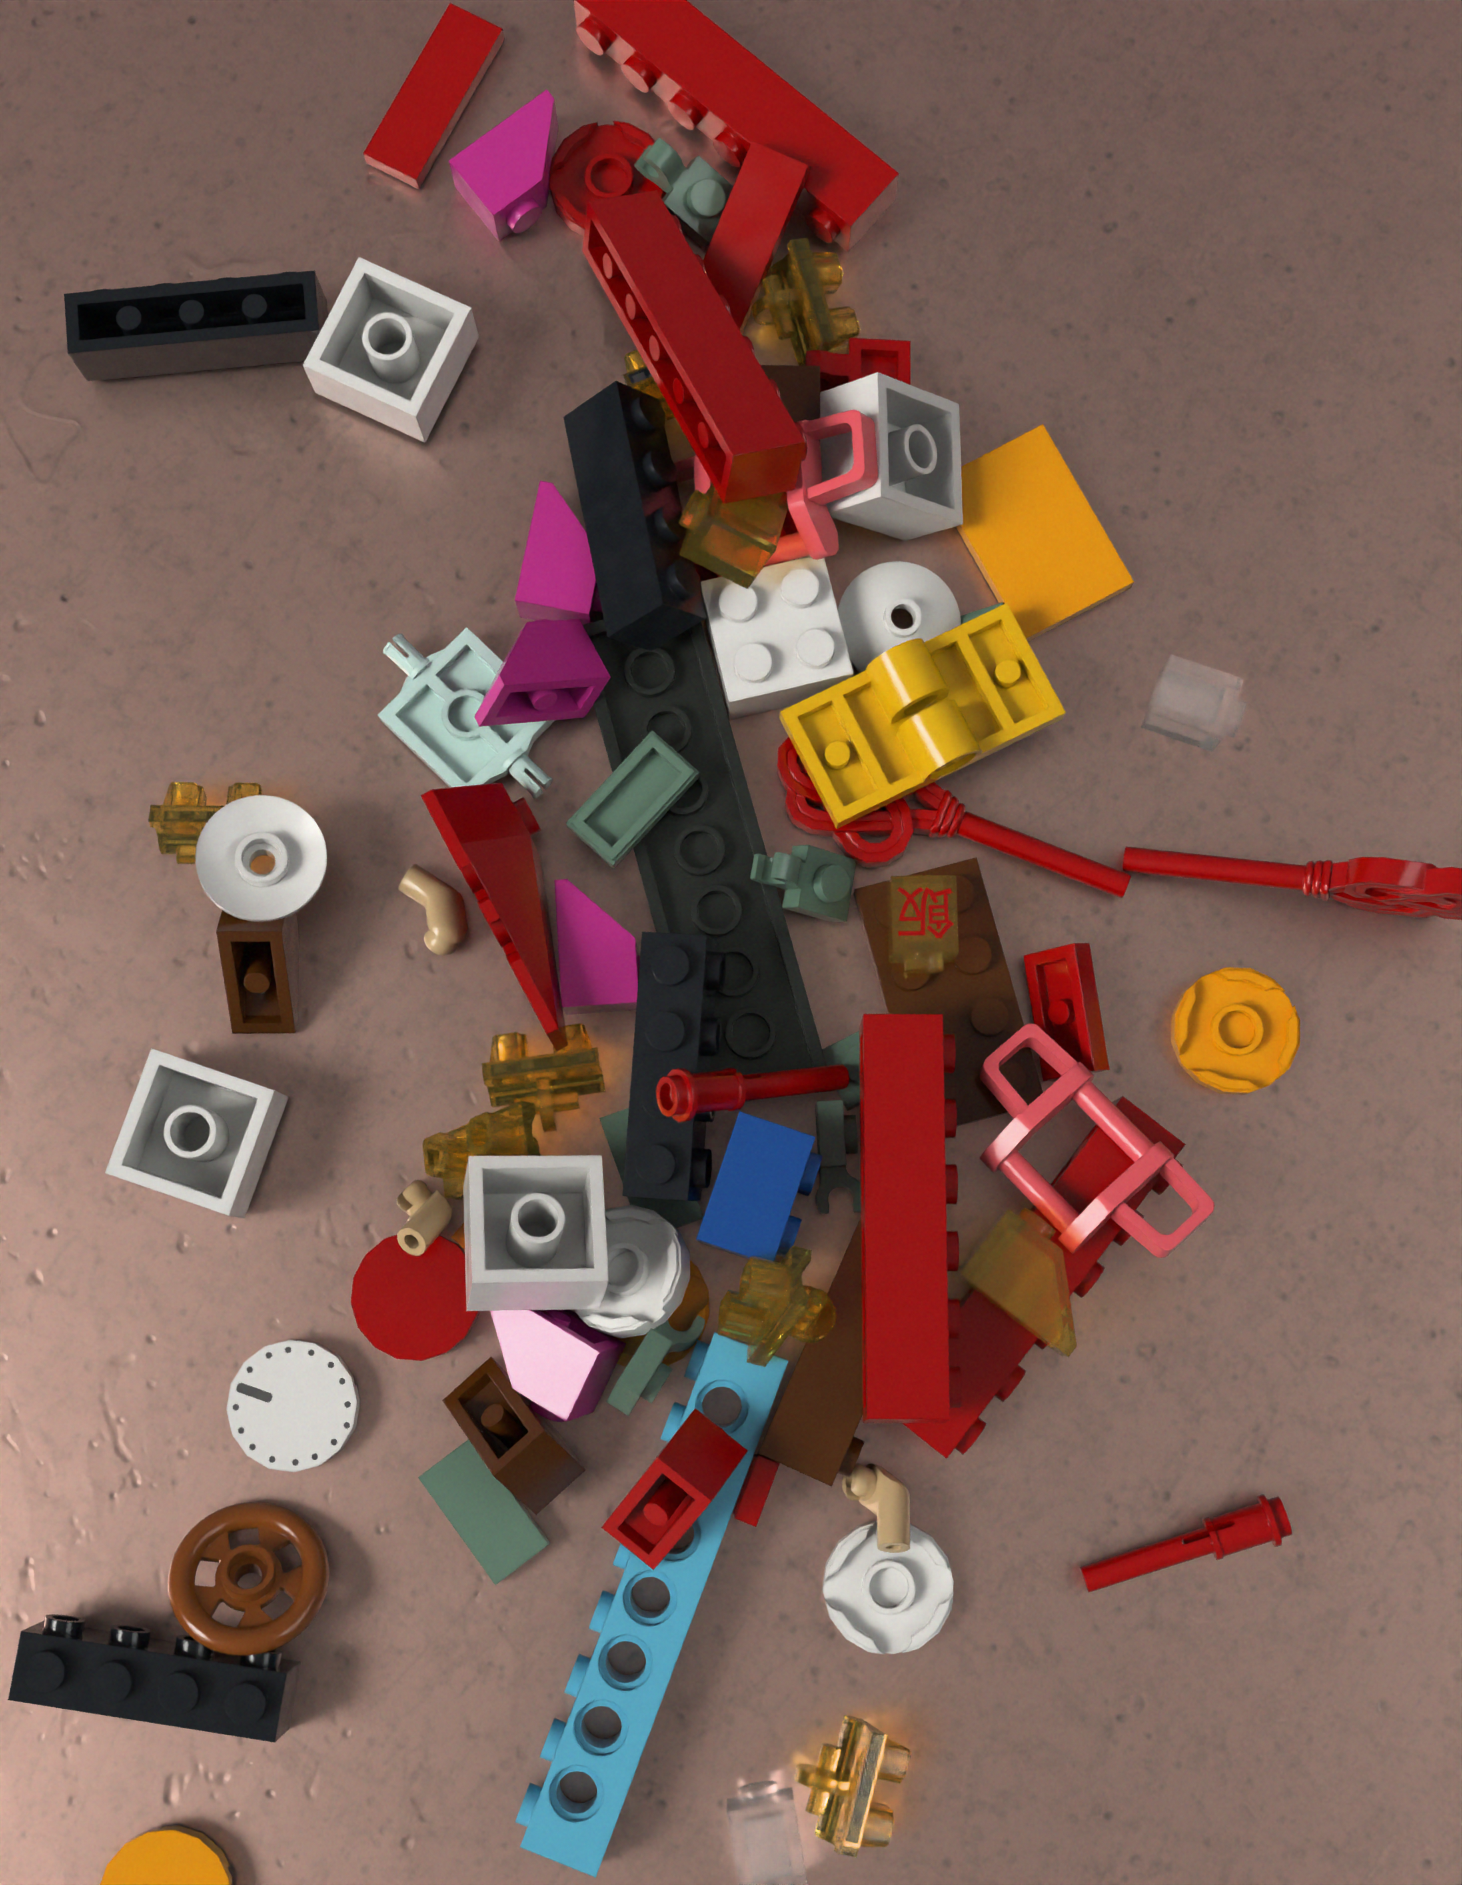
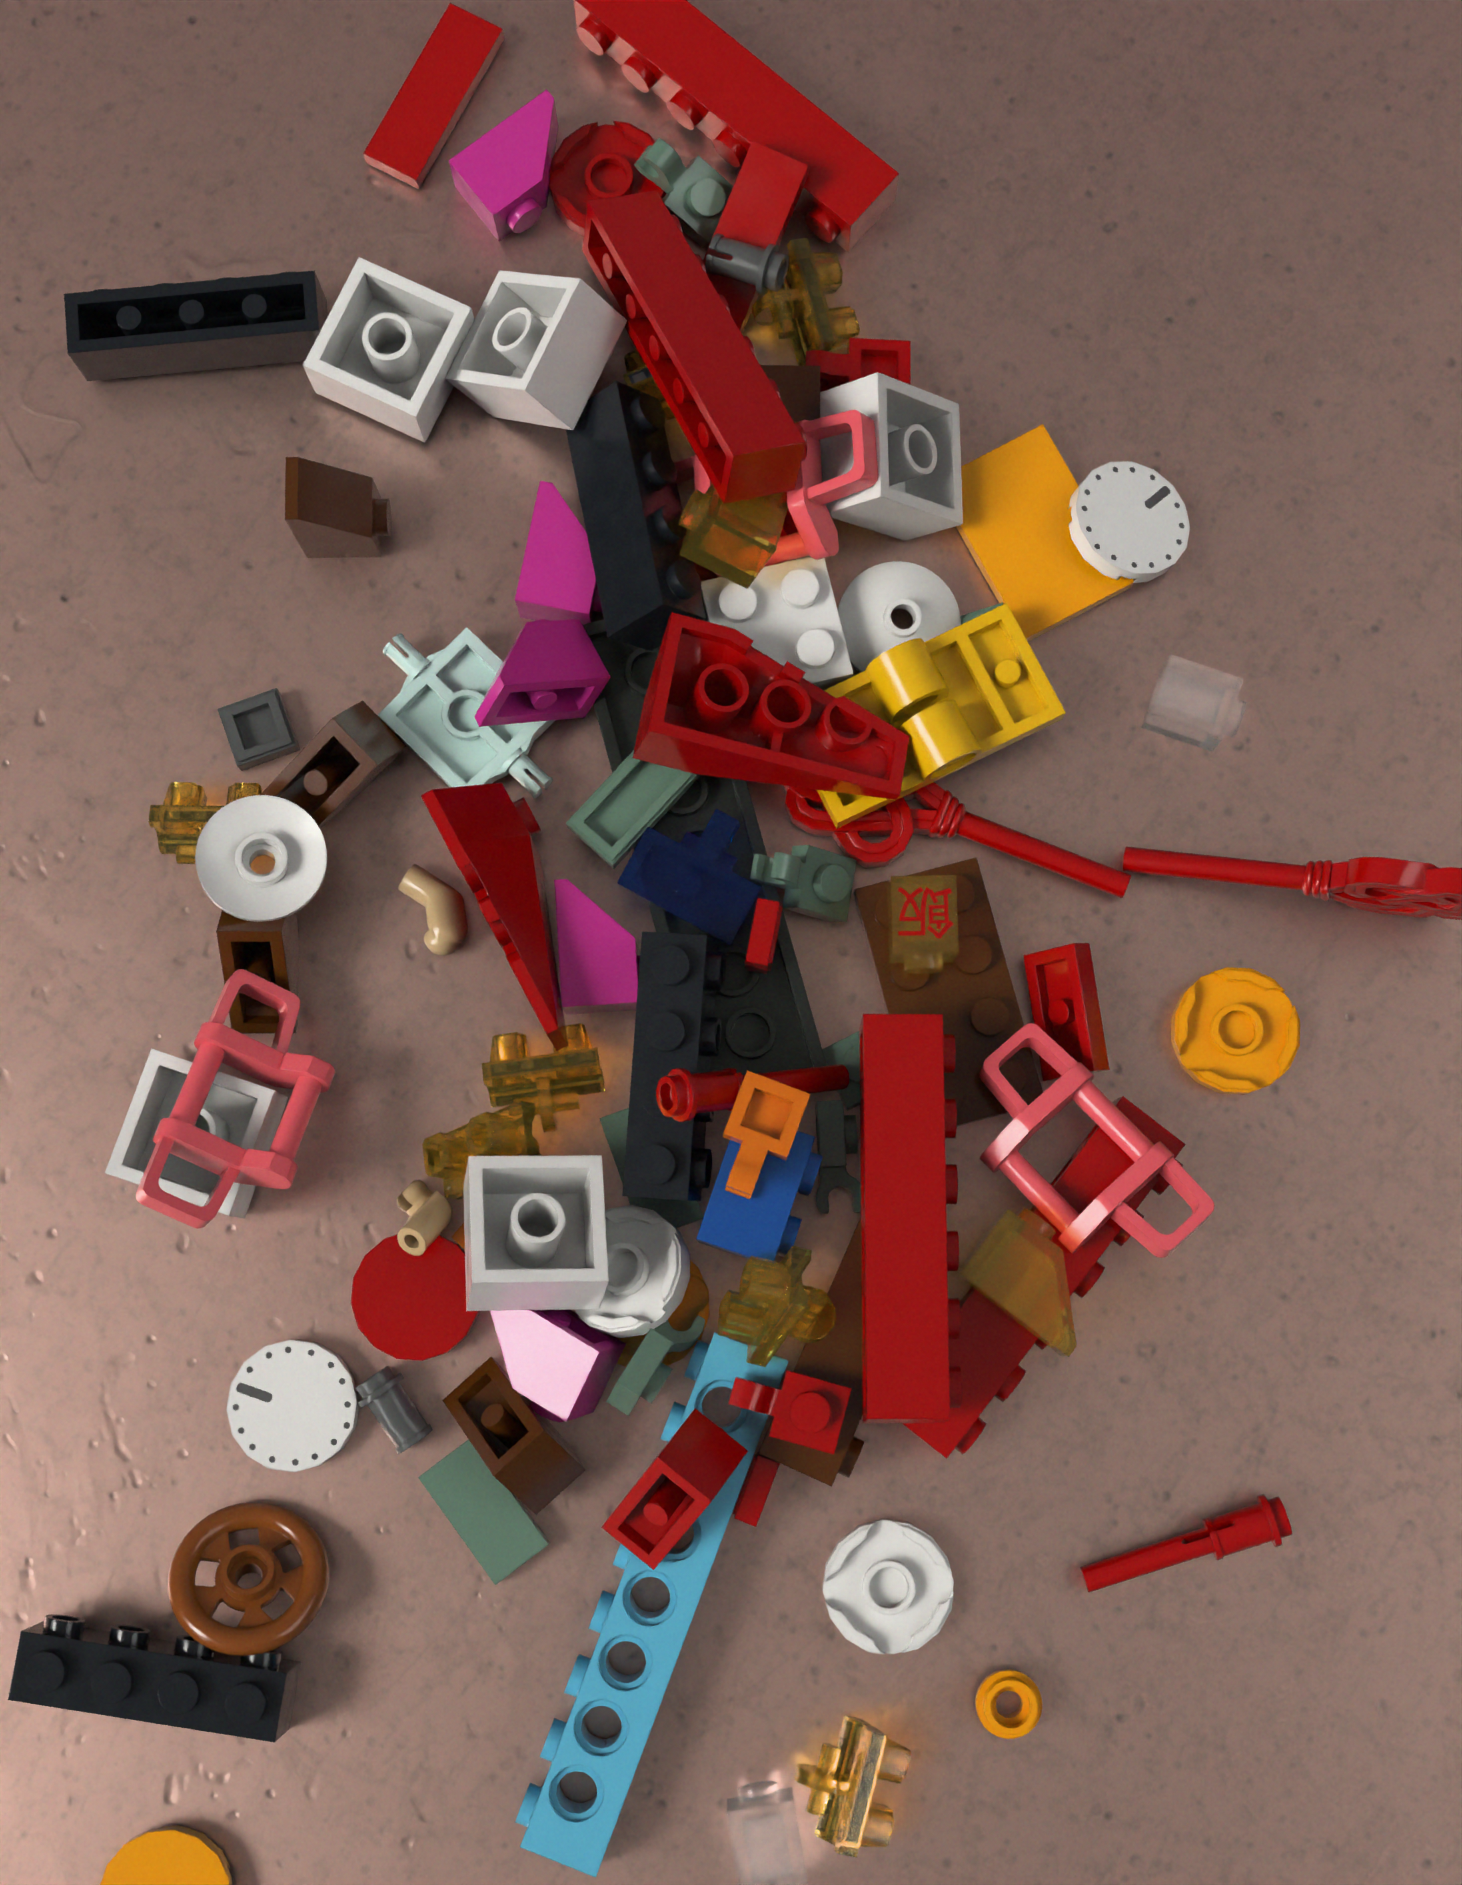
tan arm [842,1463,910,1553] -> none
none -> coral bar [136,969,335,1229]
none -> dark grey tile [218,688,300,771]
none -> reddish brown slope [260,700,406,829]
none -> reddish brown slope [285,457,392,558]
none -> dark grey pin [356,1366,433,1454]
none -> white brick [445,270,627,430]
none -> clear blue hinge [617,809,762,946]
none -> red wedge [633,612,910,800]
none -> dark grey pin [705,233,789,295]
none -> orange plate [723,1070,811,1200]
none -> red plate [728,1370,852,1455]
none -> red tile [745,898,783,974]
none -> light orange plate [975,1669,1043,1739]
none -> white tile [1068,461,1190,583]

